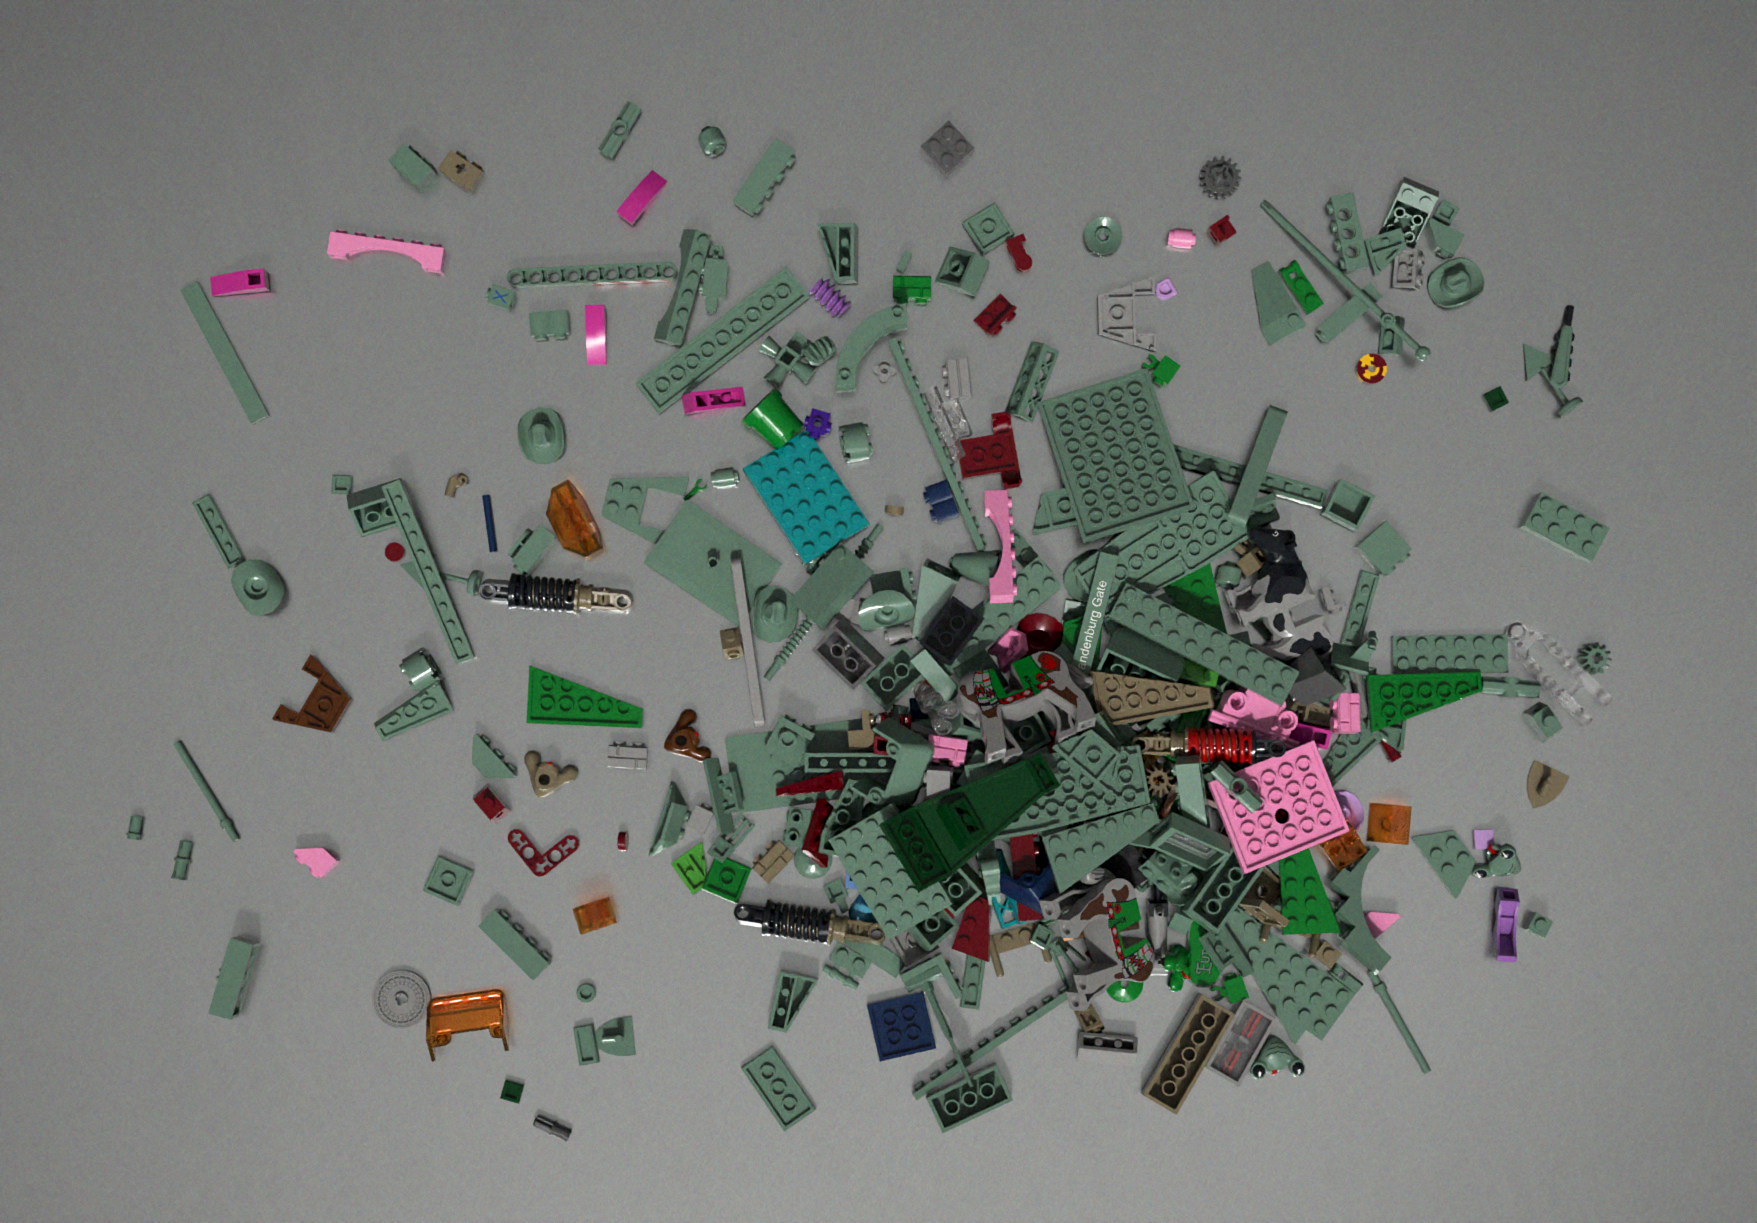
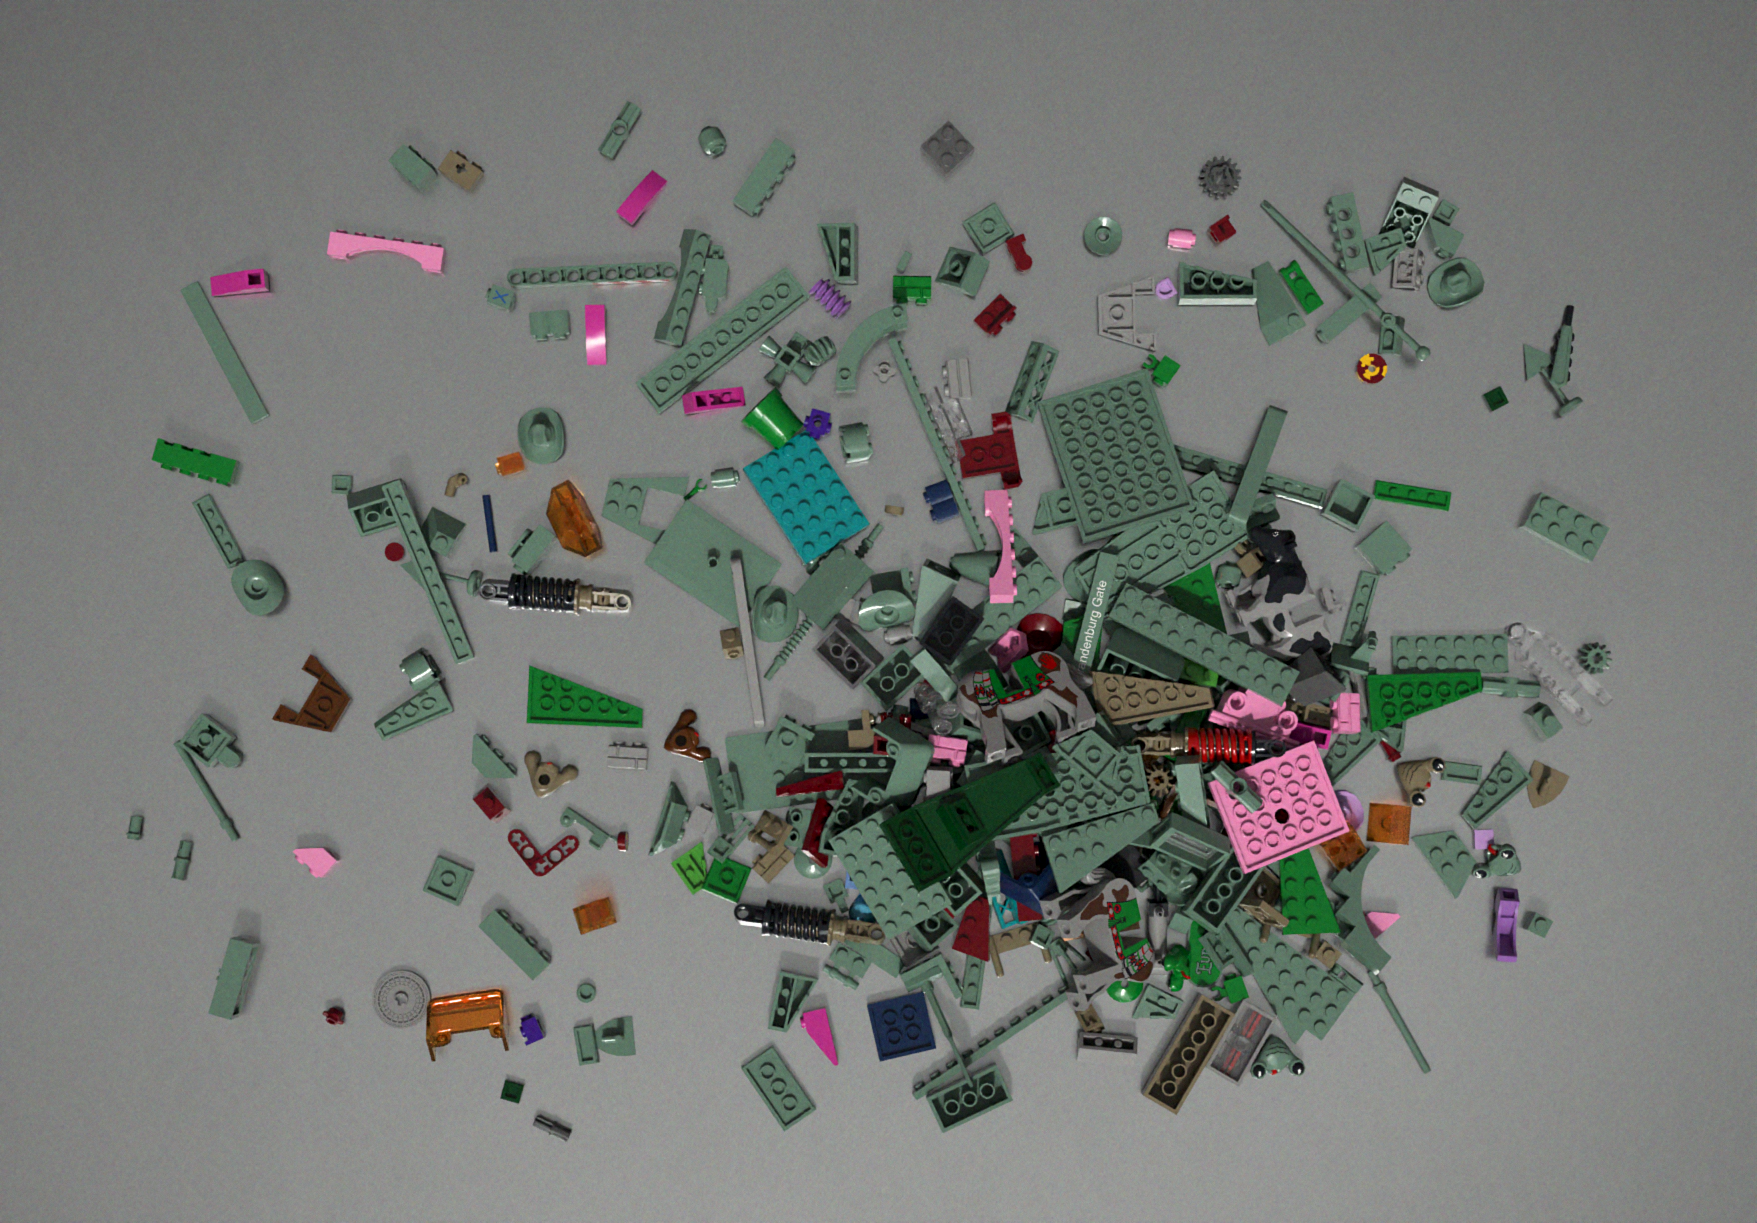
none -> green wedge [152,438,240,486]
none -> sand green brick [178,713,241,768]
none -> dark red plate [323,1008,344,1025]
none -> sand green slope [421,507,467,558]
none -> clear orange brick [495,452,526,478]
none -> dark purple brick [519,1014,546,1046]
none -> sand green piece [560,807,617,850]
none -> dark tan plate [748,810,793,856]
none -> dark pink slope [800,1007,838,1066]
none -> sand green wing [1132,983,1183,1019]
none -> sand green wedge [1178,262,1257,305]
none -> green tile [1373,480,1452,512]
none -> dark tan head [1397,757,1446,808]
none -> sand green tile [1441,761,1483,785]
none -> sand green wing [1462,751,1534,830]

